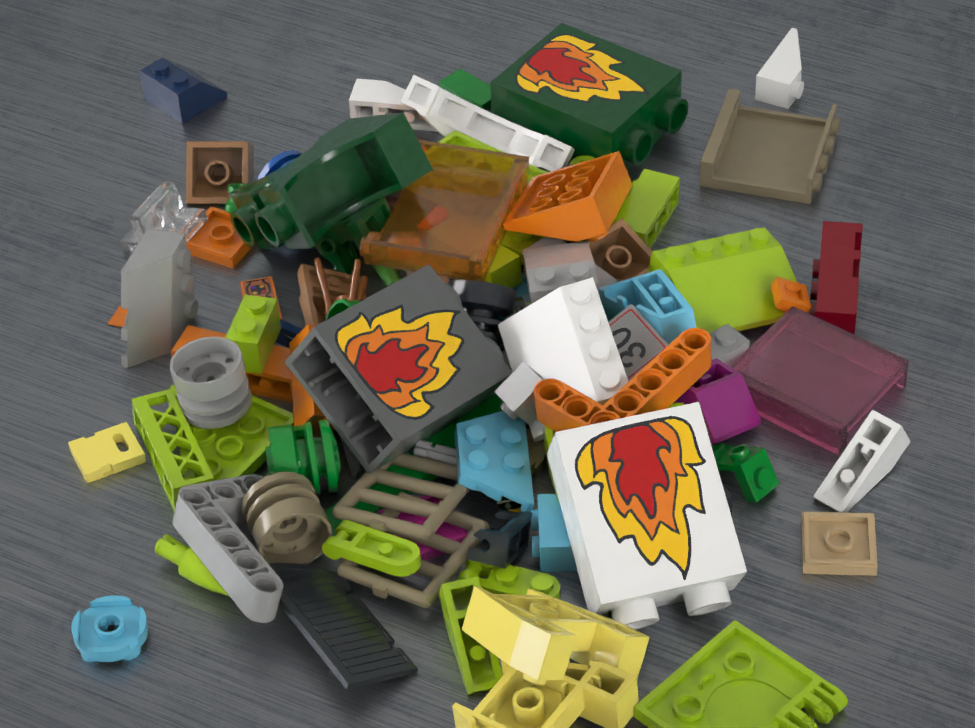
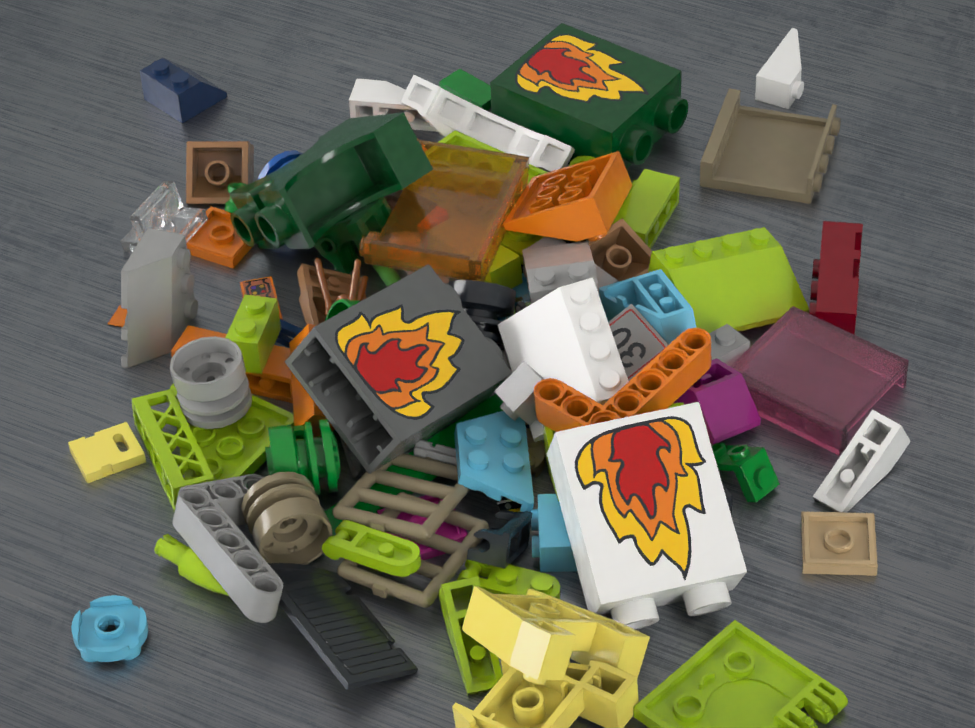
orange plate [771,277,811,316] -> none

